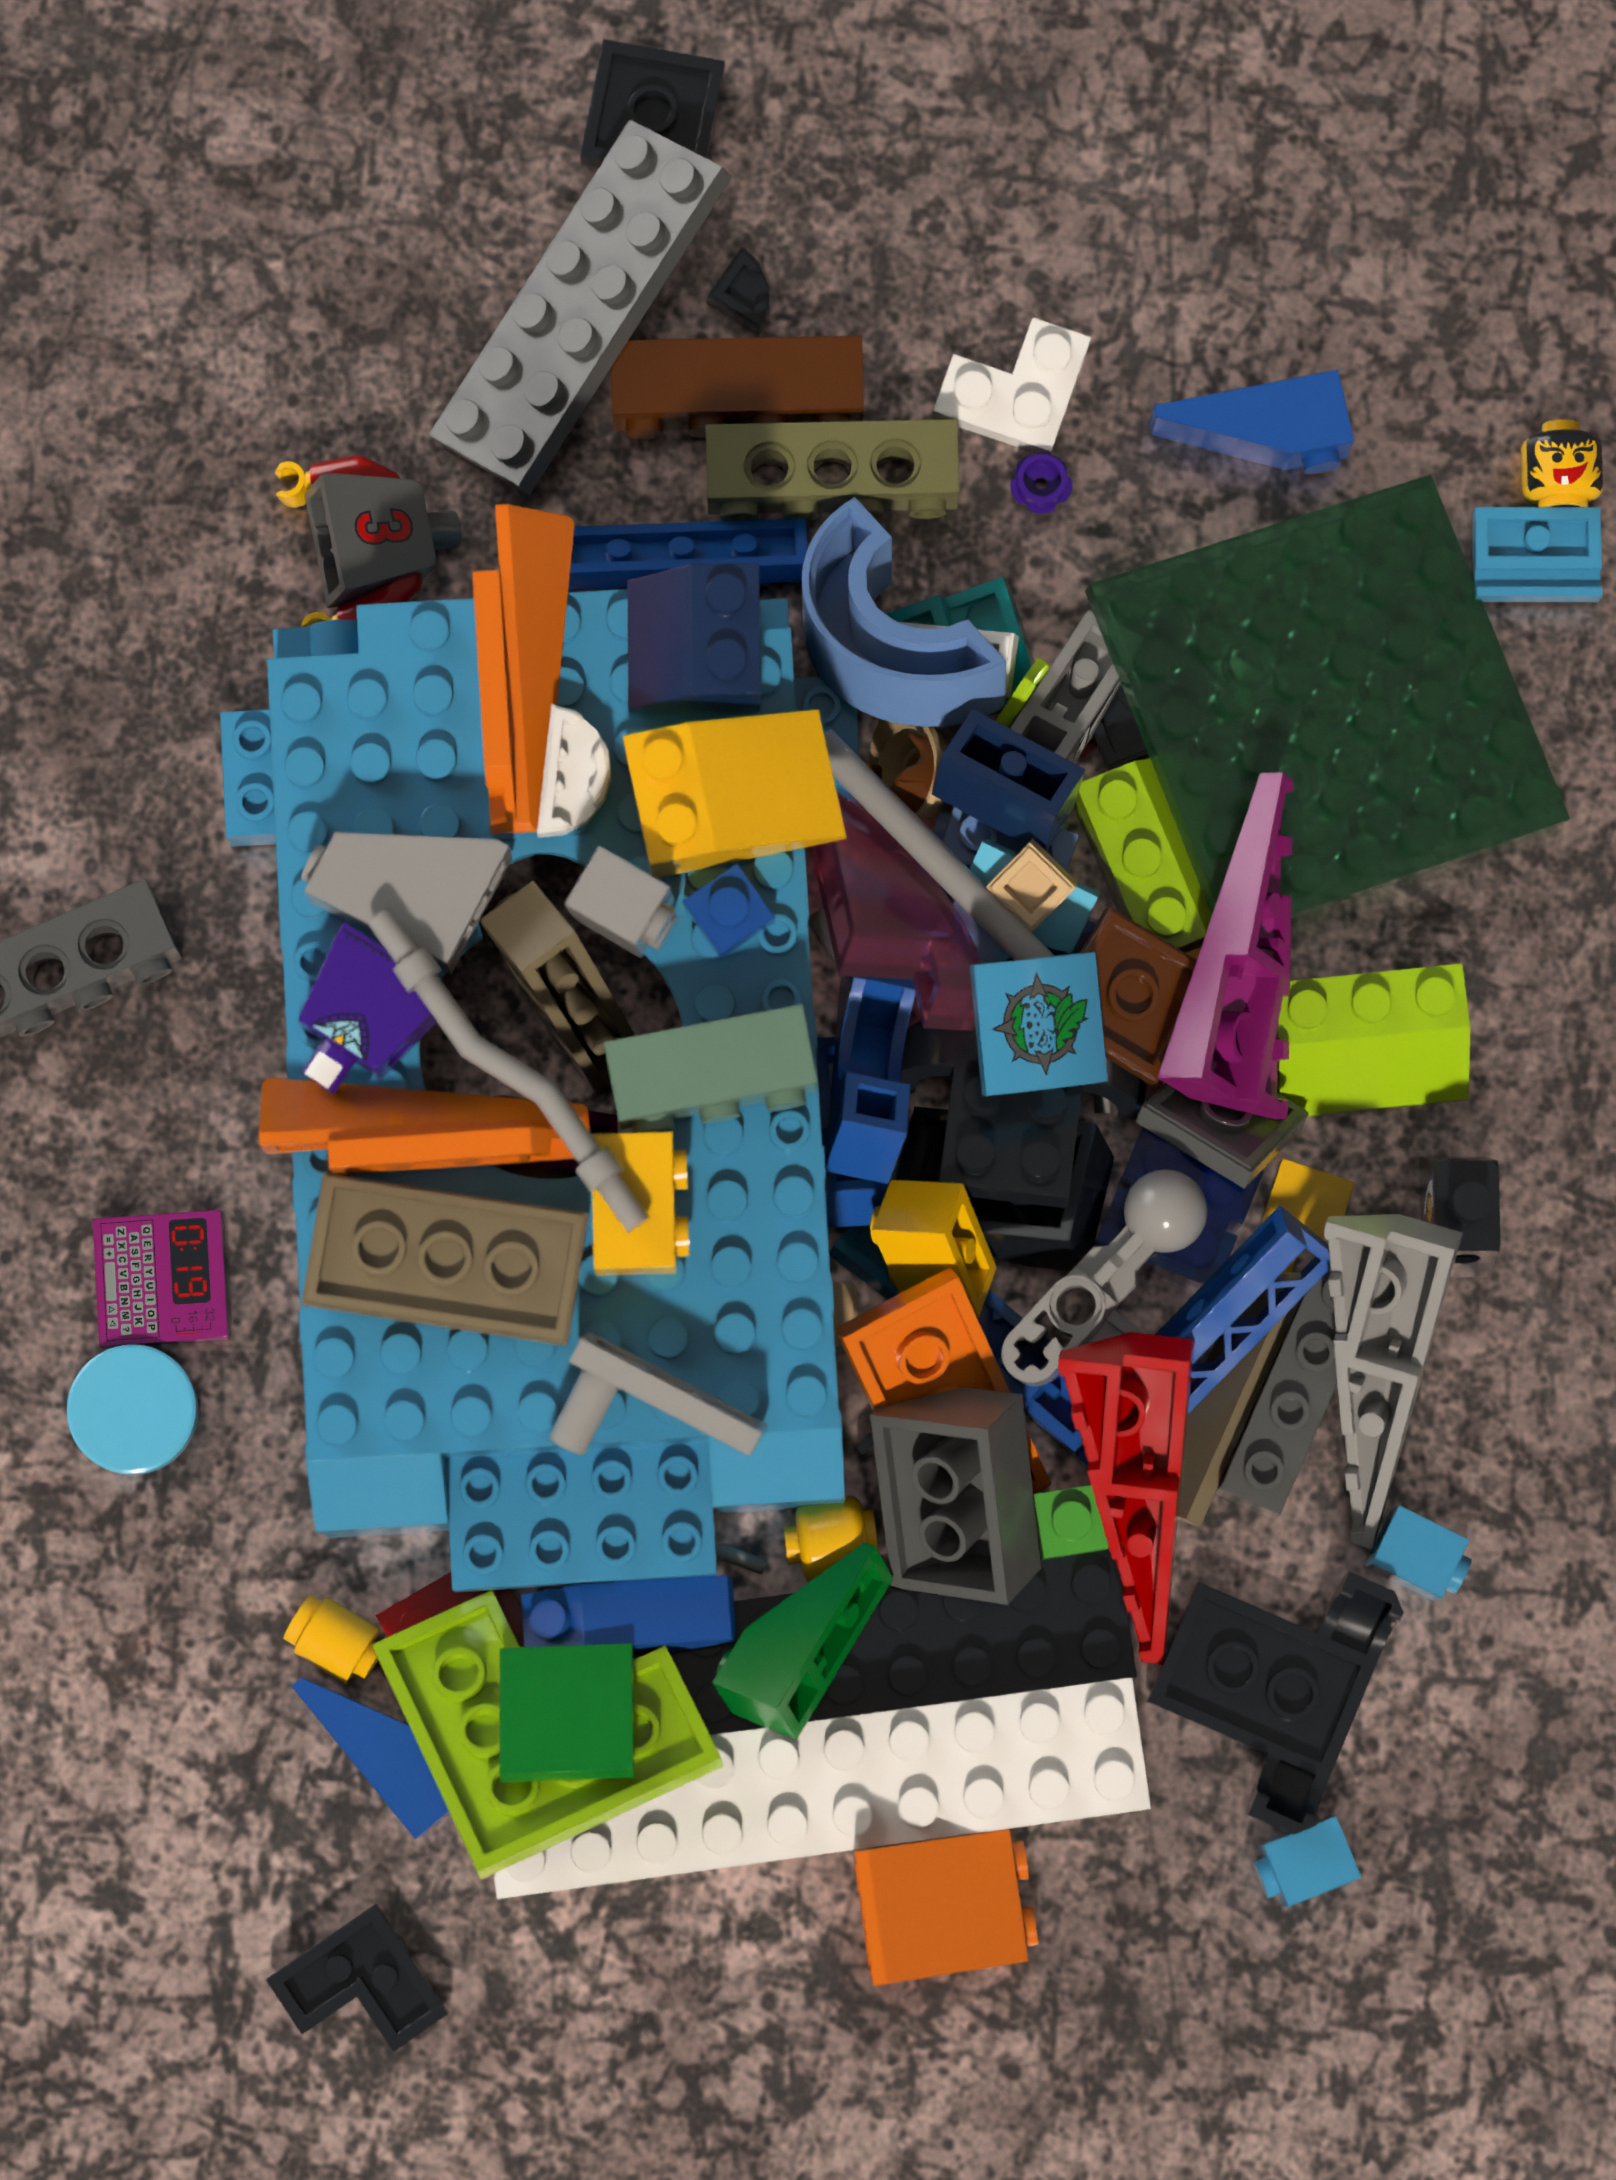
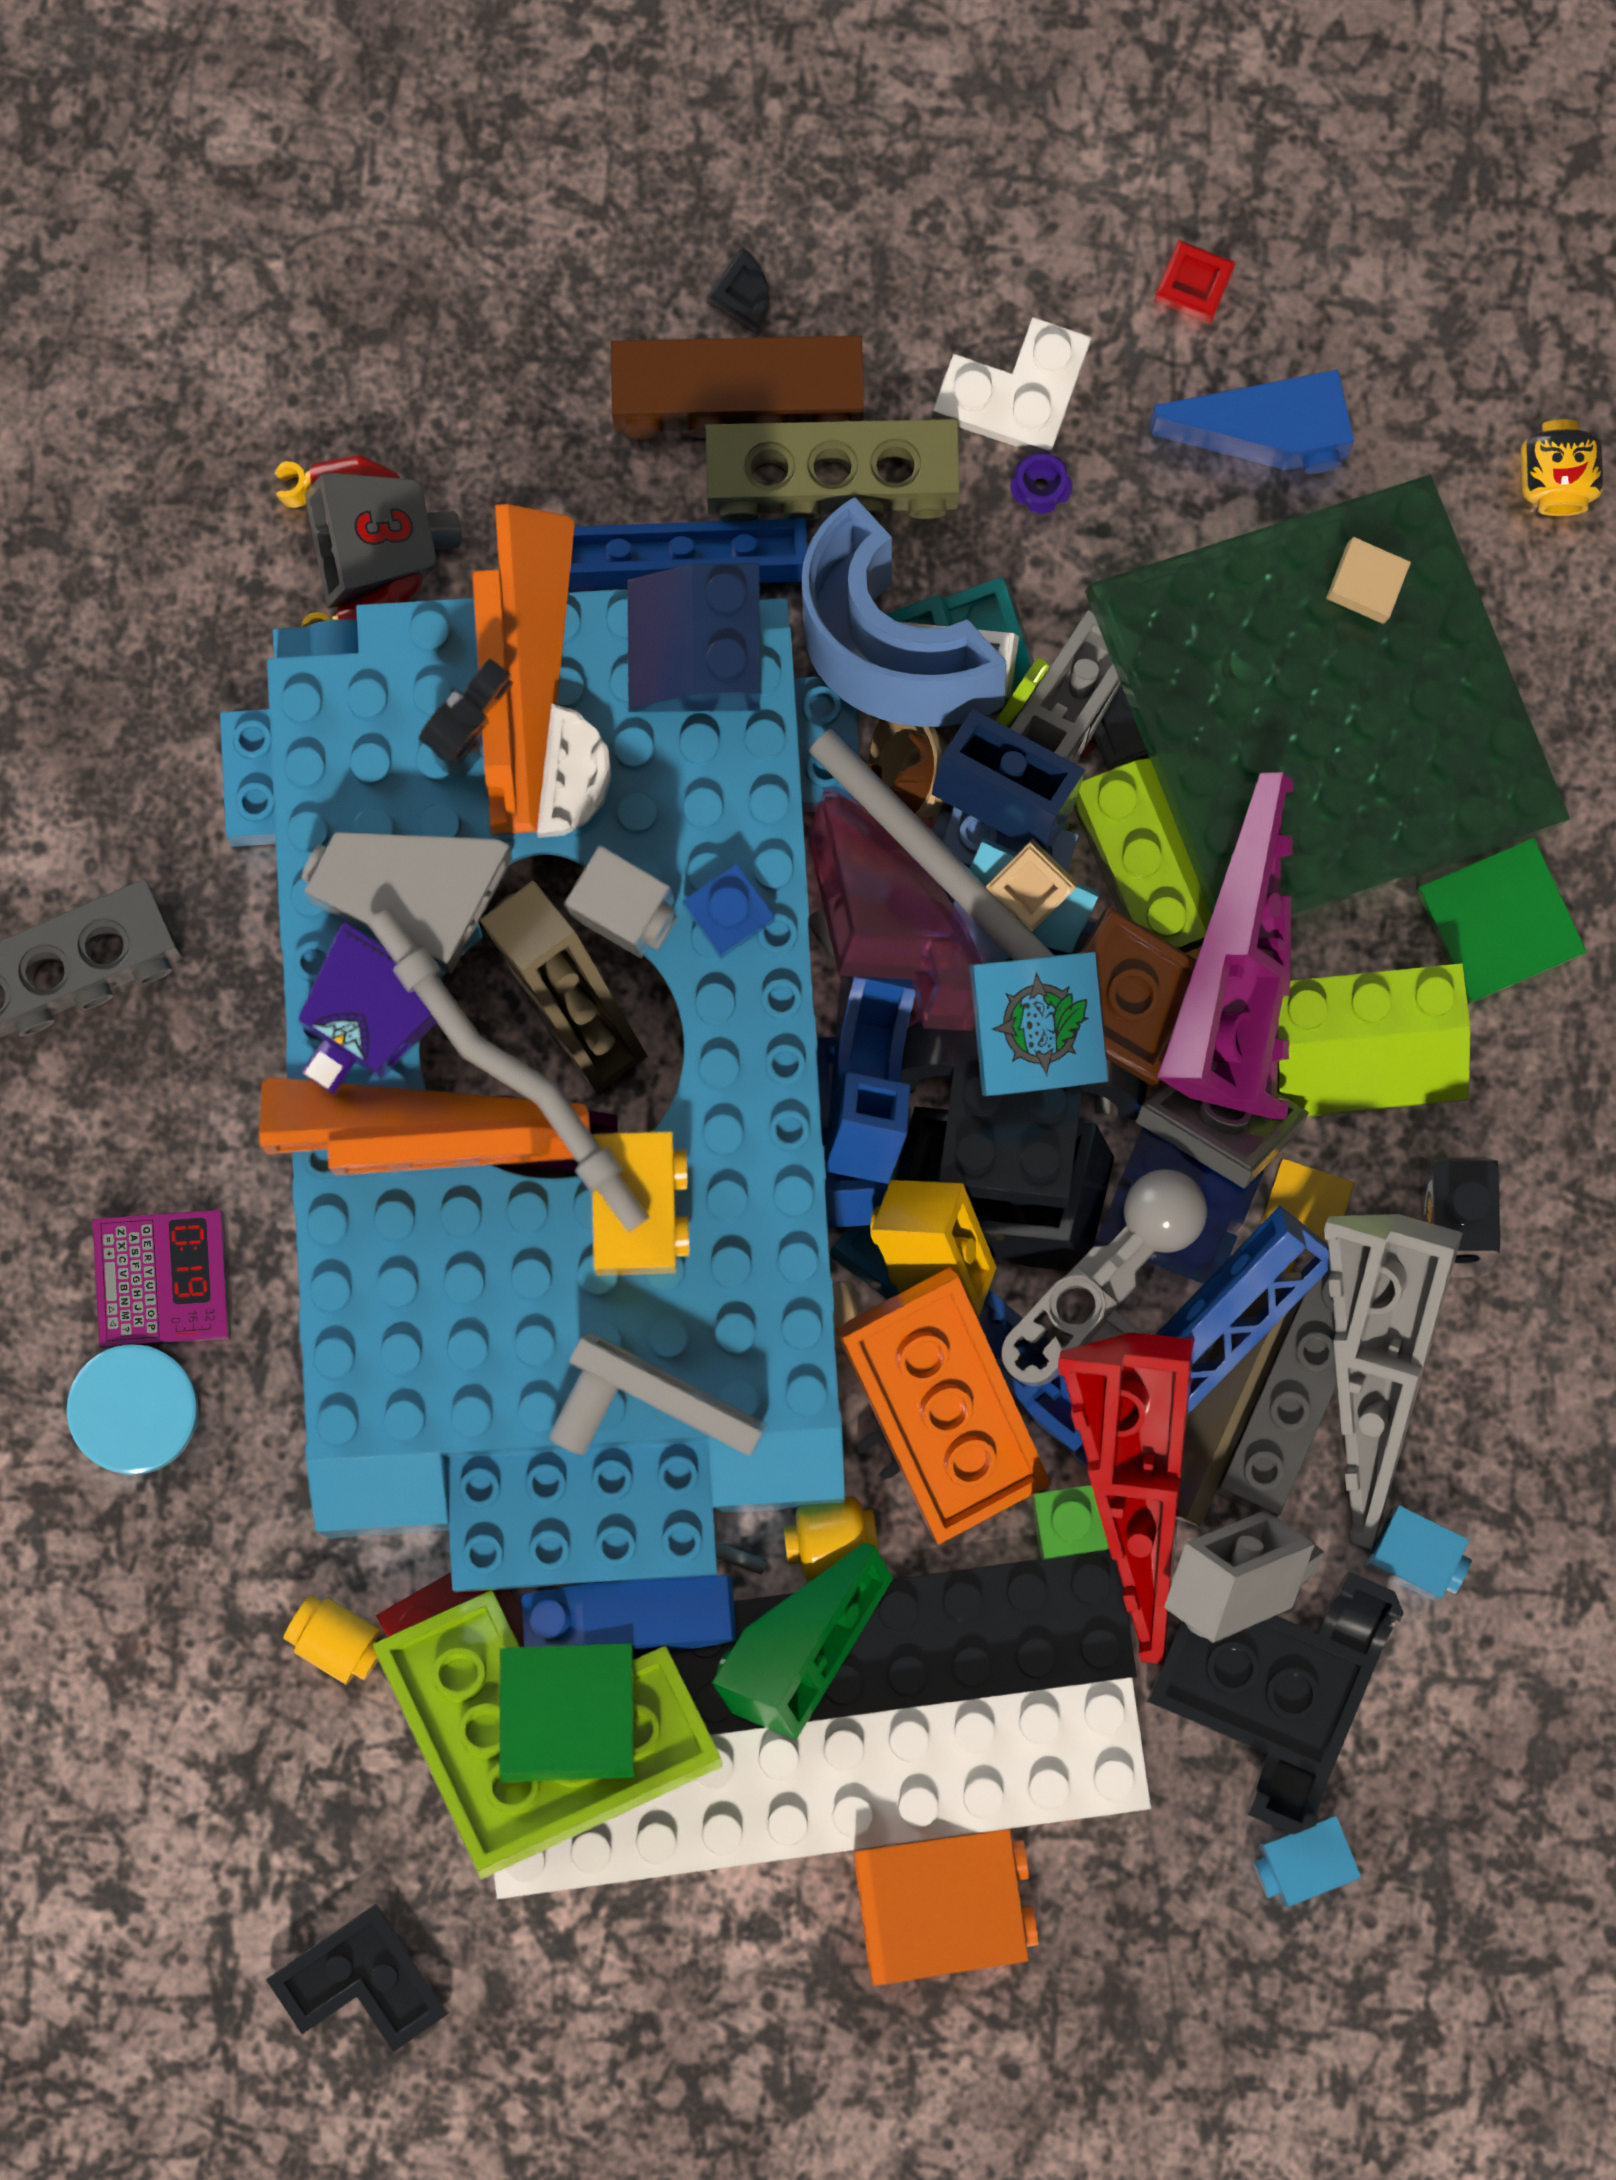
blue slope [291,1678,450,1839] -> none
dark tan tile [301,1172,589,1347] -> none
plate [429,120,732,495] -> none
black plate [580,39,725,168] -> none
sand green brick [604,1004,818,1133] -> none
yellow slope [623,709,846,879] -> none
dark grey slope [870,1387,1041,1605] -> none
dark azure plate [1471,507,1603,602] -> none
none -> black bar [419,658,513,777]
none -> red tile [1154,239,1236,324]
none -> light grey hinge [1164,1510,1324,1642]
none -> tan tile [1326,537,1411,624]
none -> green tile [1416,838,1587,1005]

